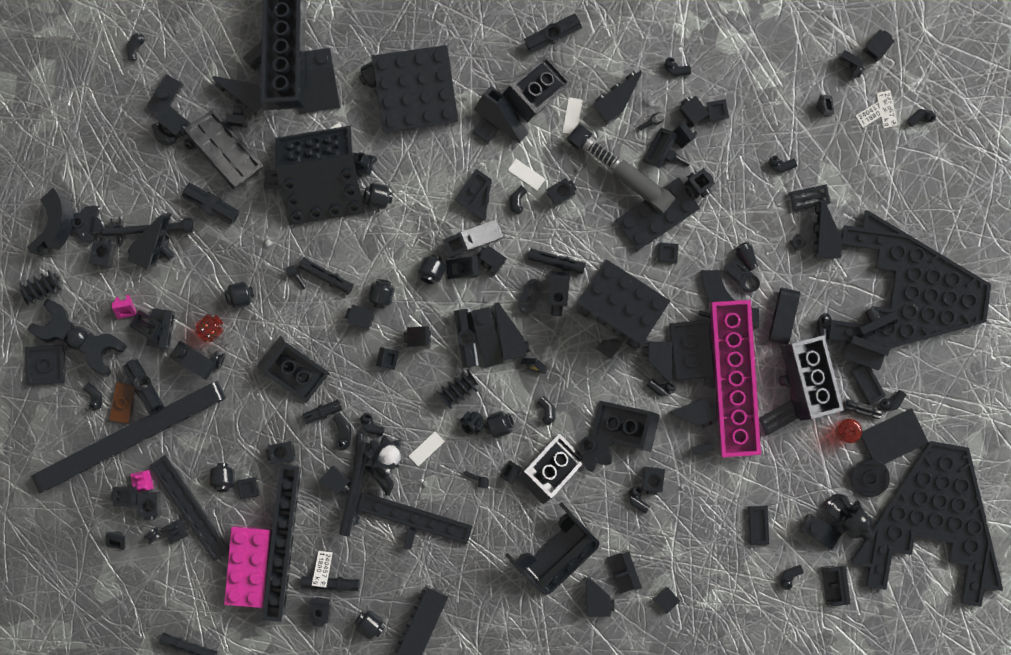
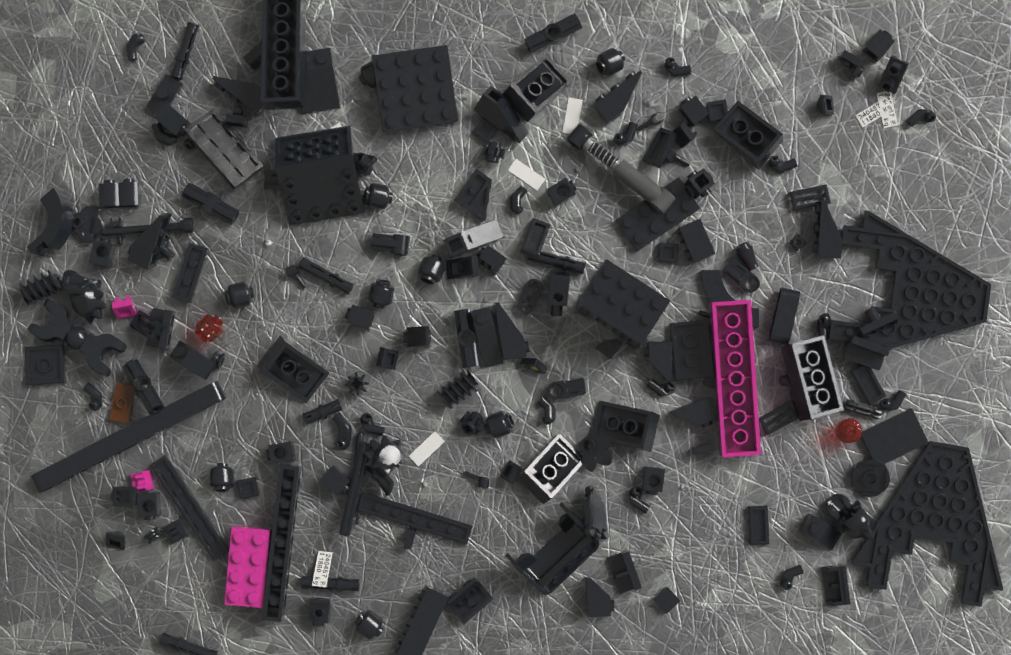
none -> black head [62,270,107,324]
none -> black brick [99,179,141,209]
none -> black pin [171,22,200,80]
none -> black plate [172,243,209,303]
none -> black gear [345,372,370,396]
none -> black piece [371,233,410,256]
none -> black bracket [446,578,494,624]
none -> black gear [482,141,506,163]
none -> black tile [520,218,551,259]
none -> black piece [547,378,586,399]
none -> black tile [583,485,609,540]
none -> black head [596,48,625,76]
none -> black arm [614,122,638,145]
none -> black brick [676,219,716,264]
none -> black slope [713,101,783,169]
none -> black hips [878,55,910,94]

